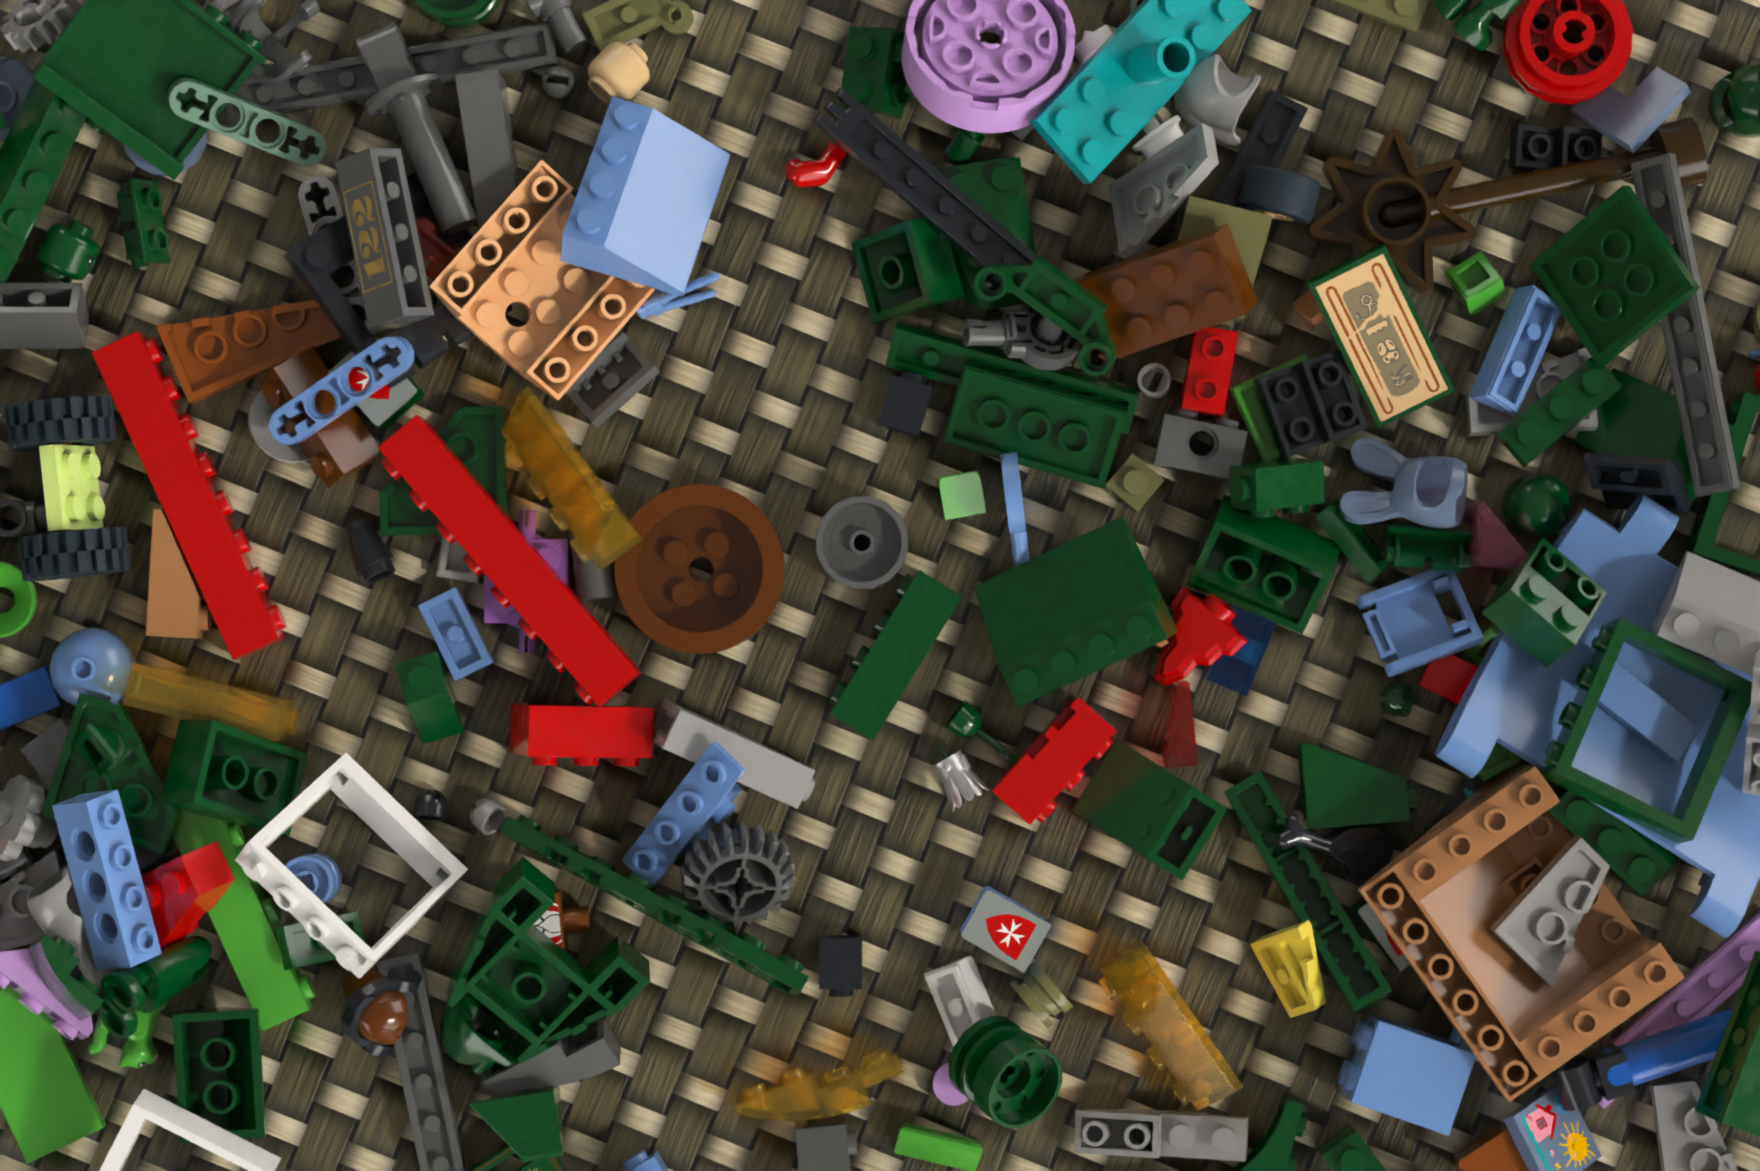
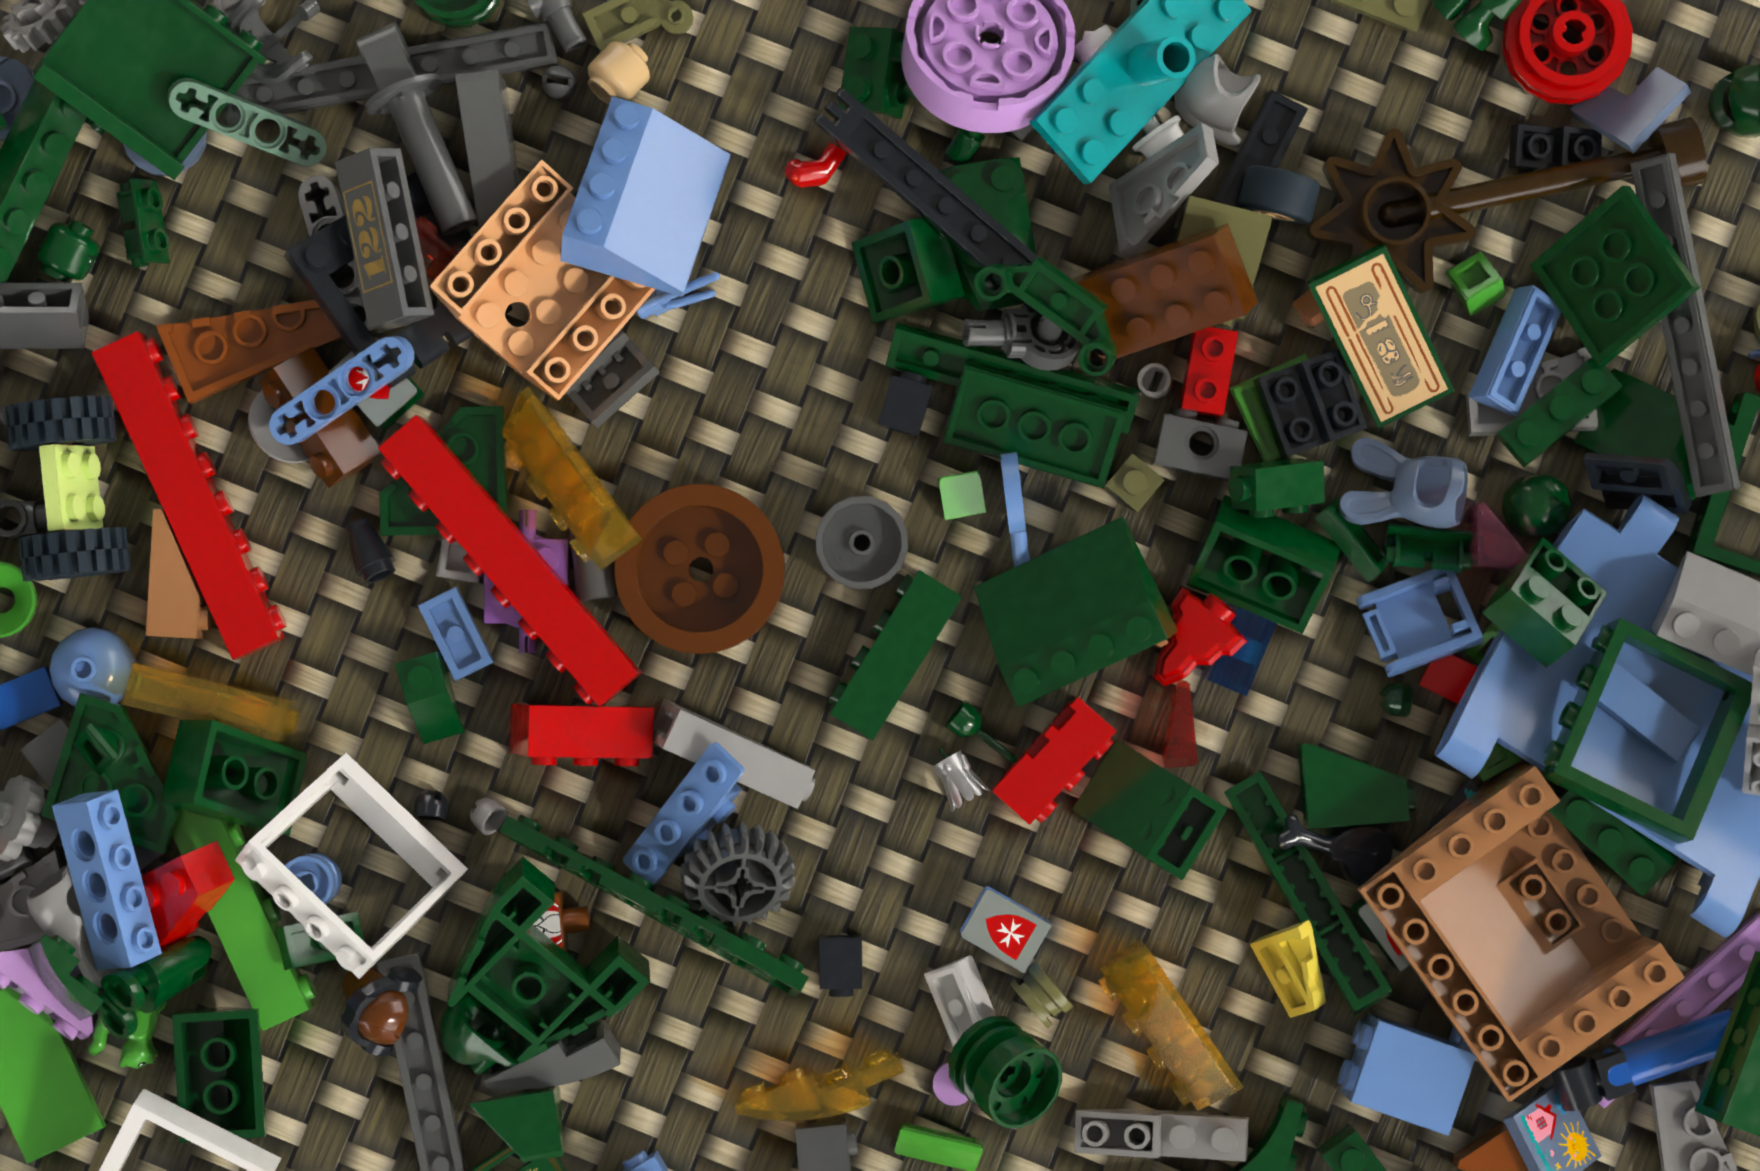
light grey wing [1489,835,1610,988] -> none

